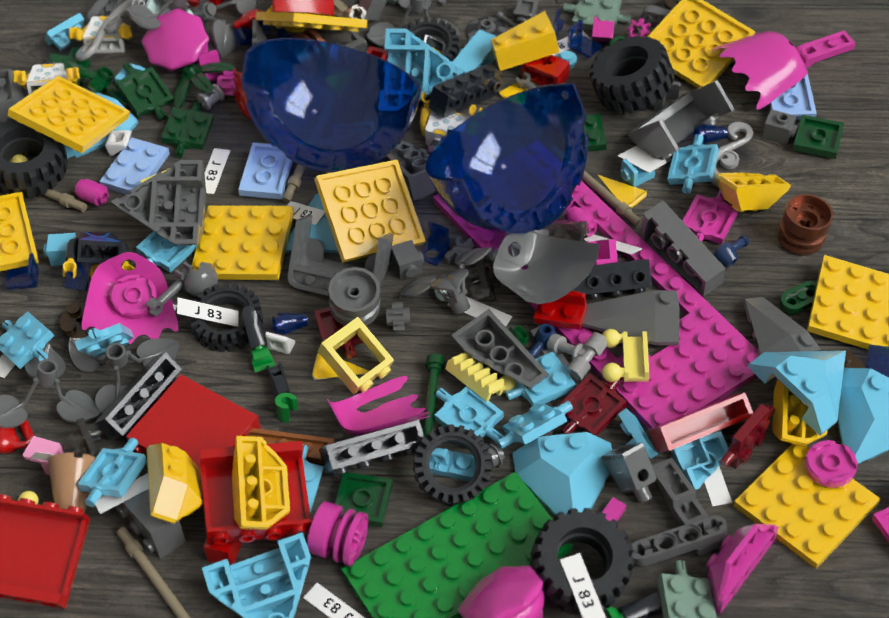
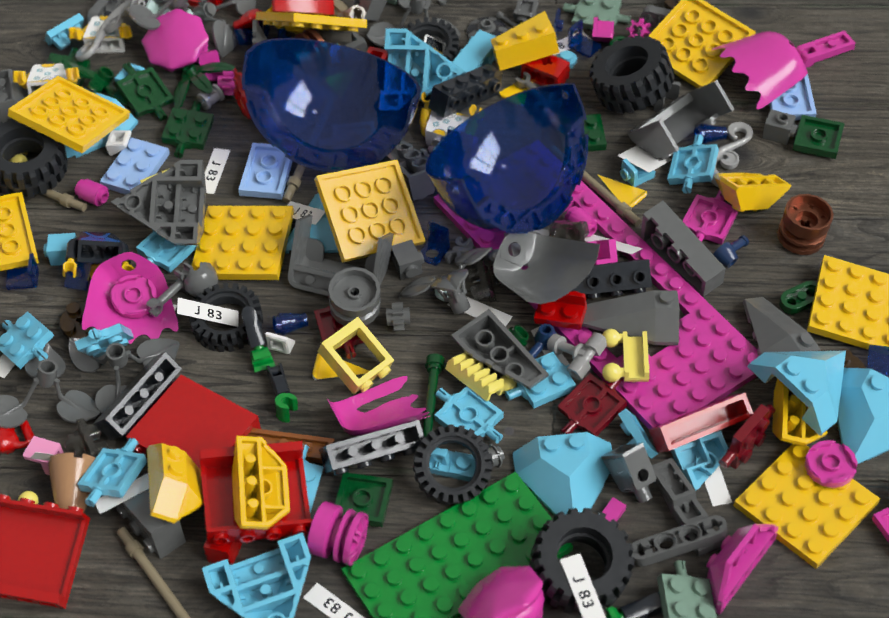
medium azure plate [496,401,573,449] -> none

